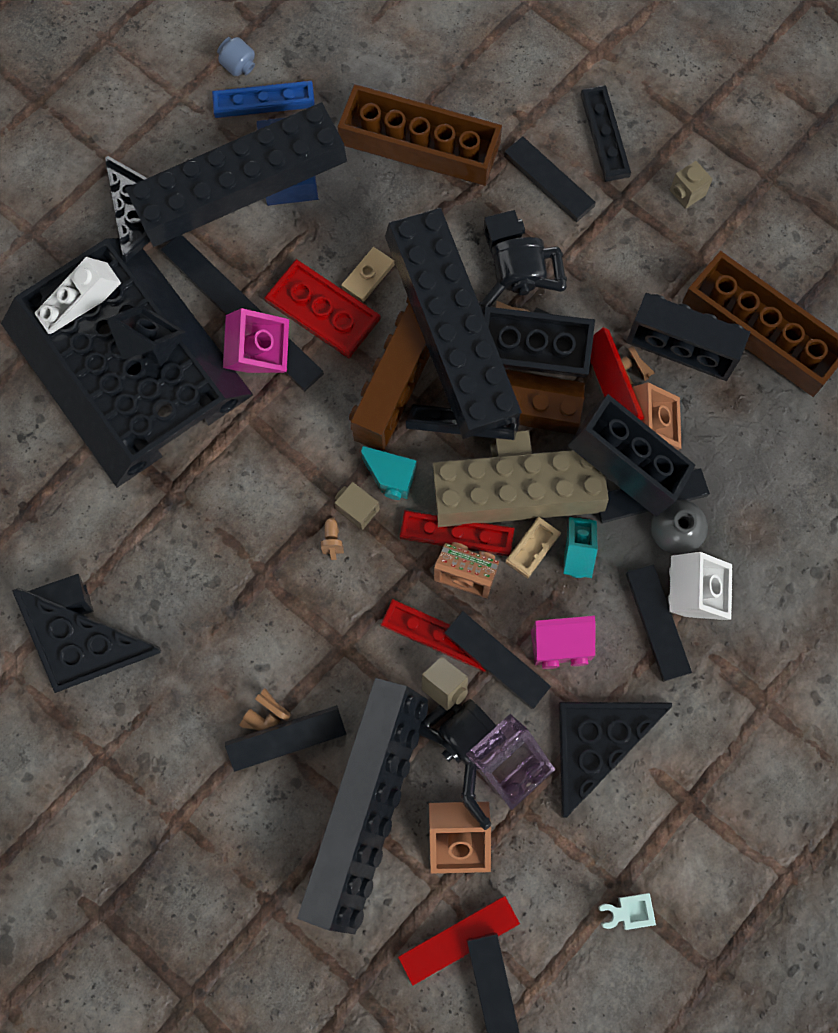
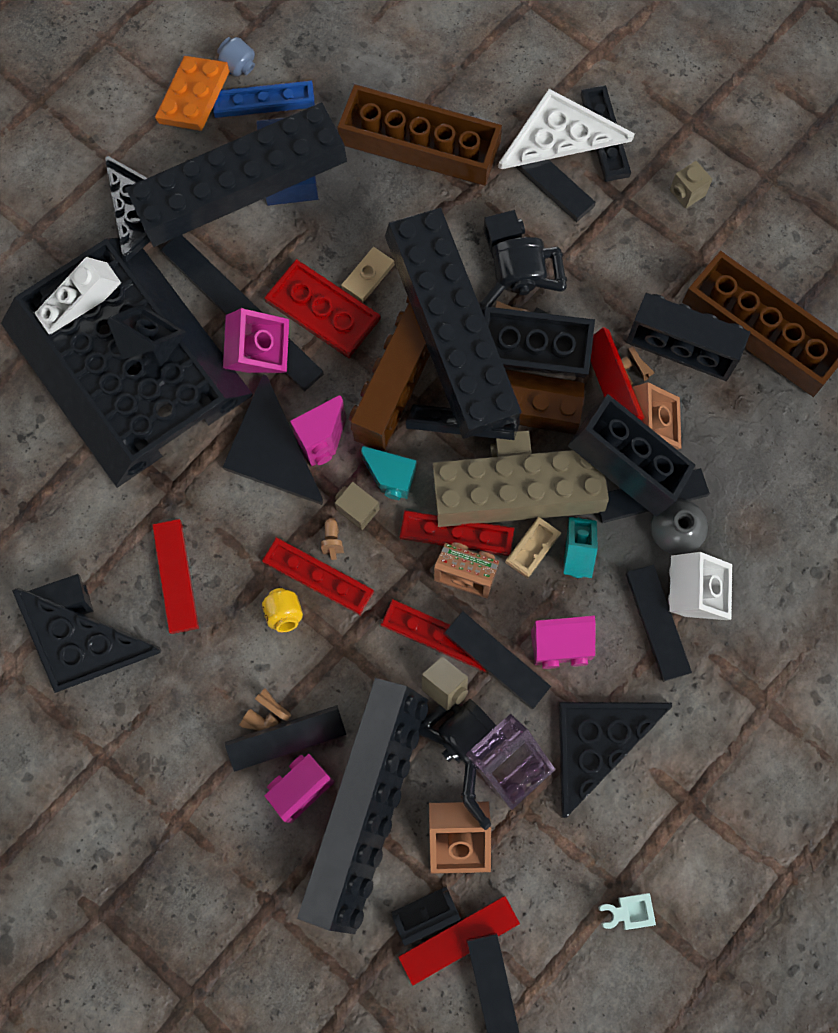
none -> red tile [152,519,199,634]
none -> orange plate [155,56,230,131]
none -> black tile [223,374,323,505]
none -> red tile [262,537,374,616]
none -> yellow head [262,588,303,633]
none -> dark pink slope [264,754,335,824]
none -> dark pink slope [290,395,346,467]
none -> black hinge [391,886,461,946]
none -> white tile [498,89,635,169]

